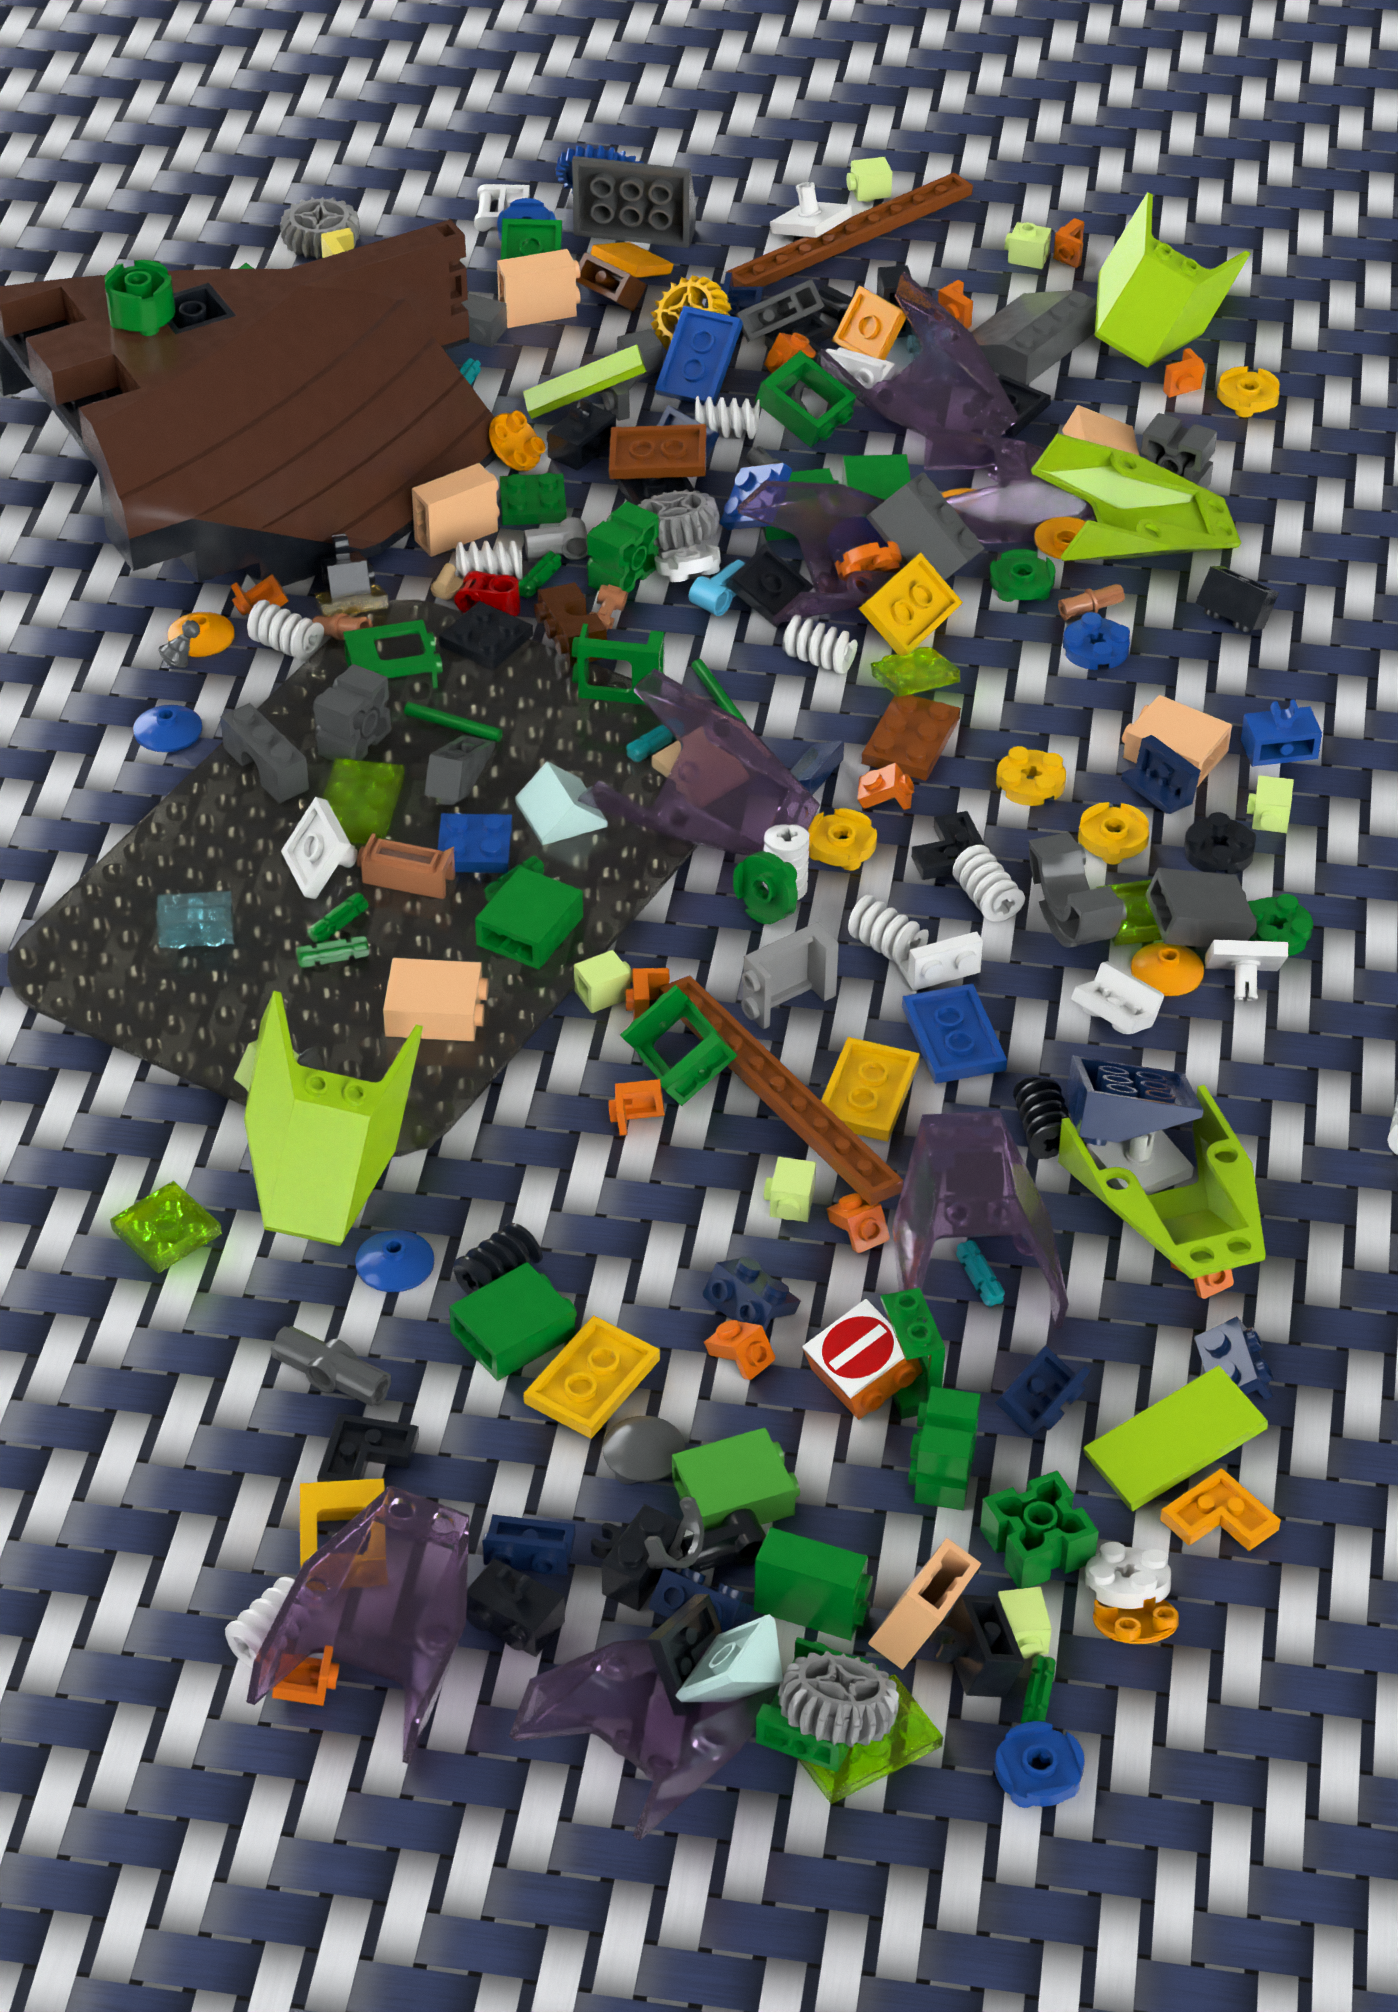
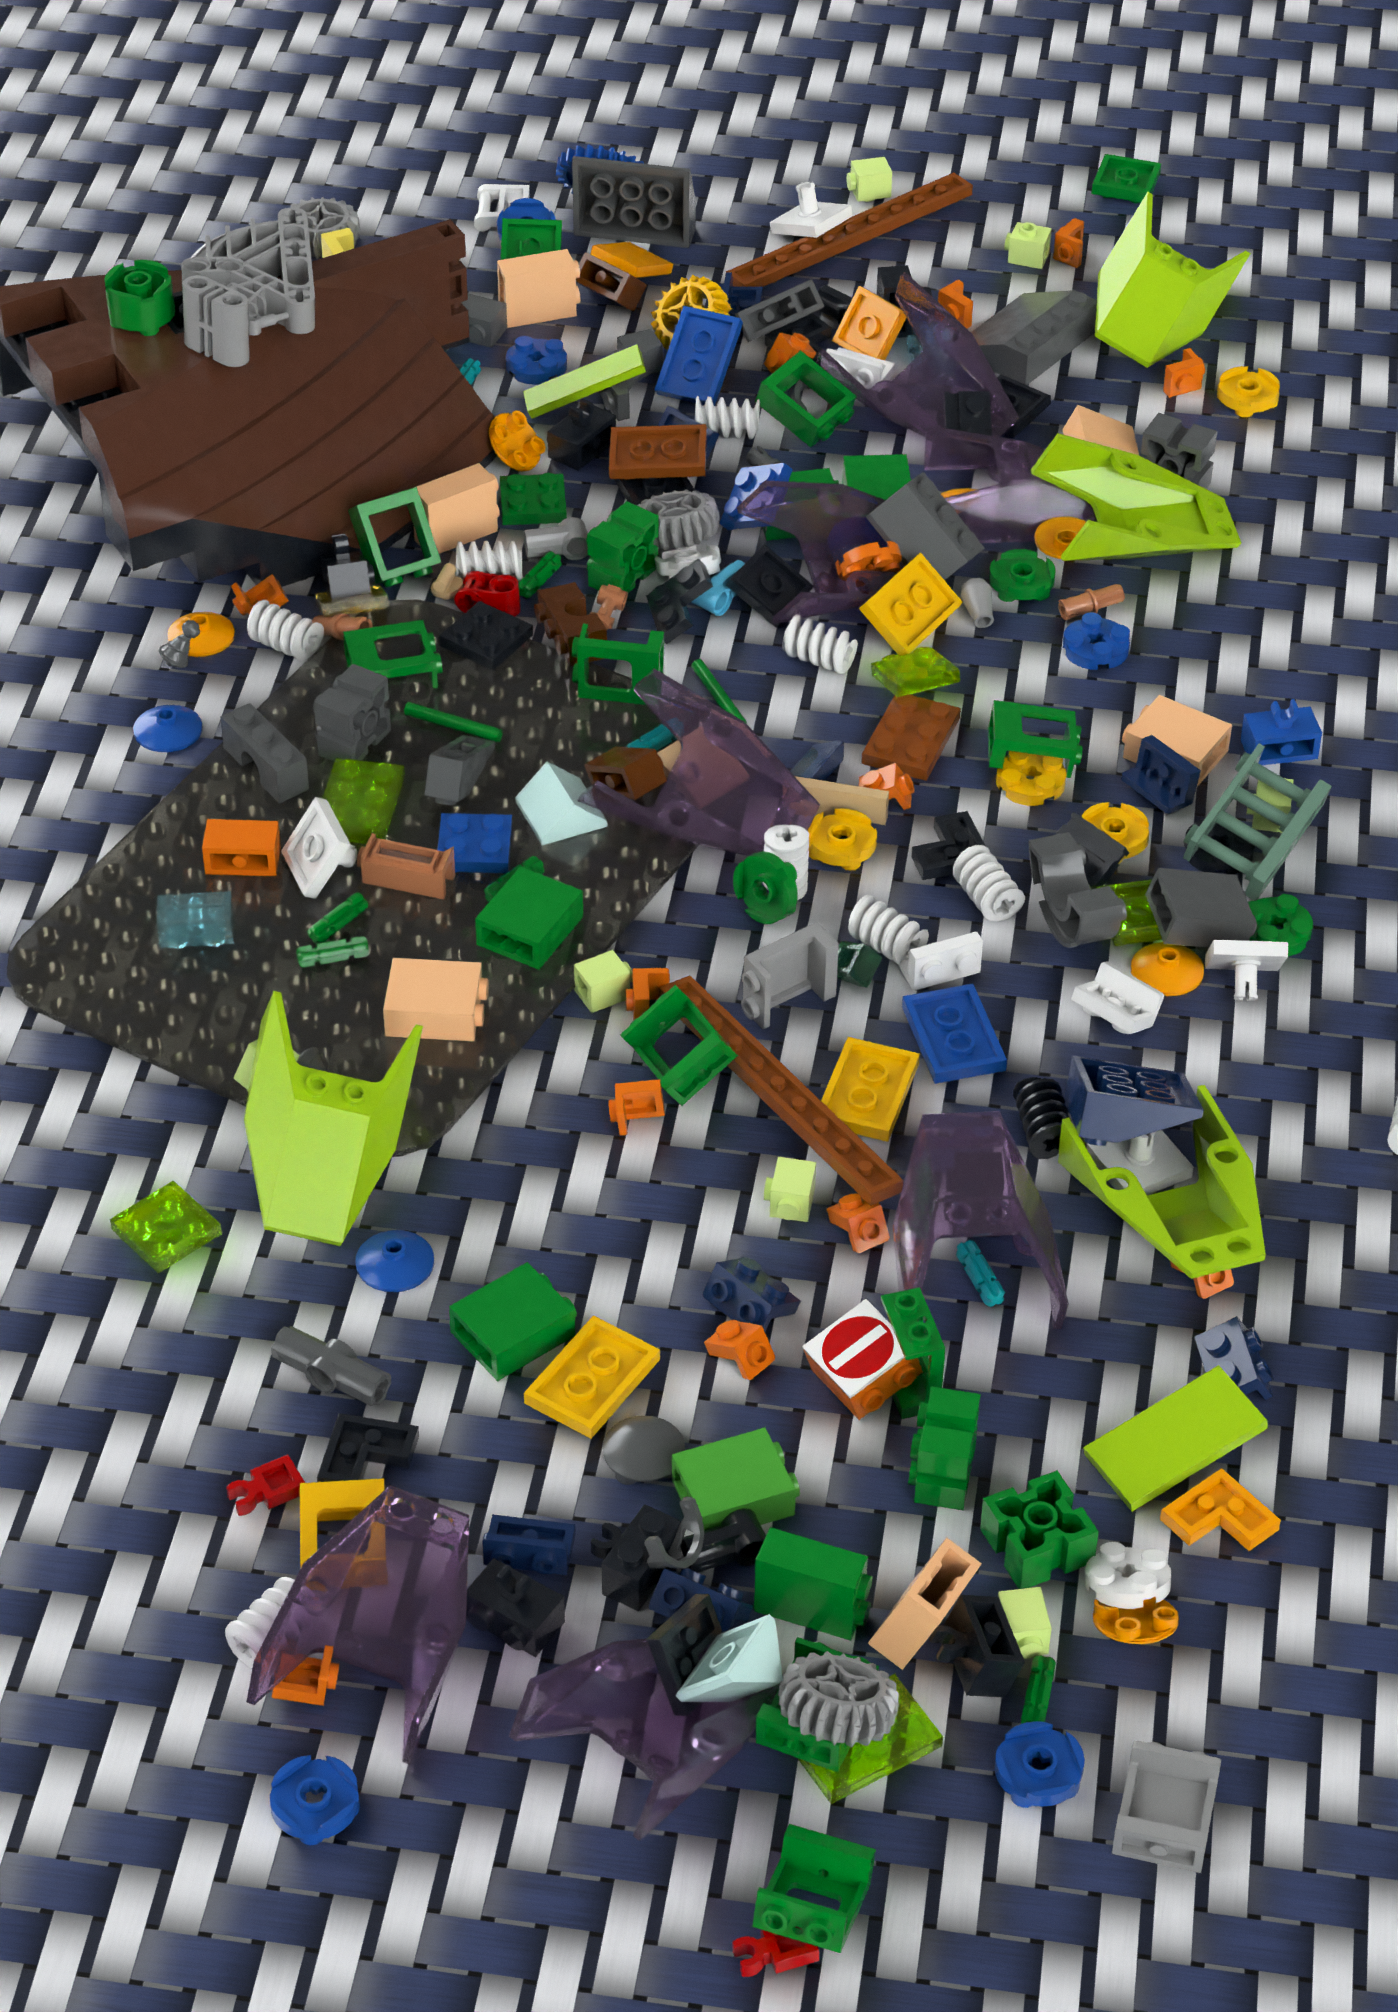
black piece [453,1223,543,1295] -> none
dark blue bracket [995,1345,1091,1436] -> none
black brick [1195,566,1279,633] -> none
none -> light grey beam [181,207,315,367]
none -> orange brick [202,819,281,876]
none -> red plate [226,1454,305,1516]
none -> blue plate [270,1755,360,1845]
none -> window [348,487,442,588]
none -> blue plate [506,336,567,385]
none -> reddish brown brick [584,746,667,800]
none -> black plate [646,559,713,644]
none -> red plate [732,1926,819,1977]
none -> green window [752,1824,876,1953]
none -> tan tile [783,775,889,825]
none -> clear green slope [837,941,882,988]
none -> black plate [943,391,993,455]
none -> light grey cone [960,578,994,628]
none -> green window [988,700,1083,778]
none -> black plate [1055,812,1130,889]
none -> green plate [1091,154,1161,203]
none -> light grey panel [1112,1741,1221,1873]
none -> sand green fence [1183,743,1332,901]

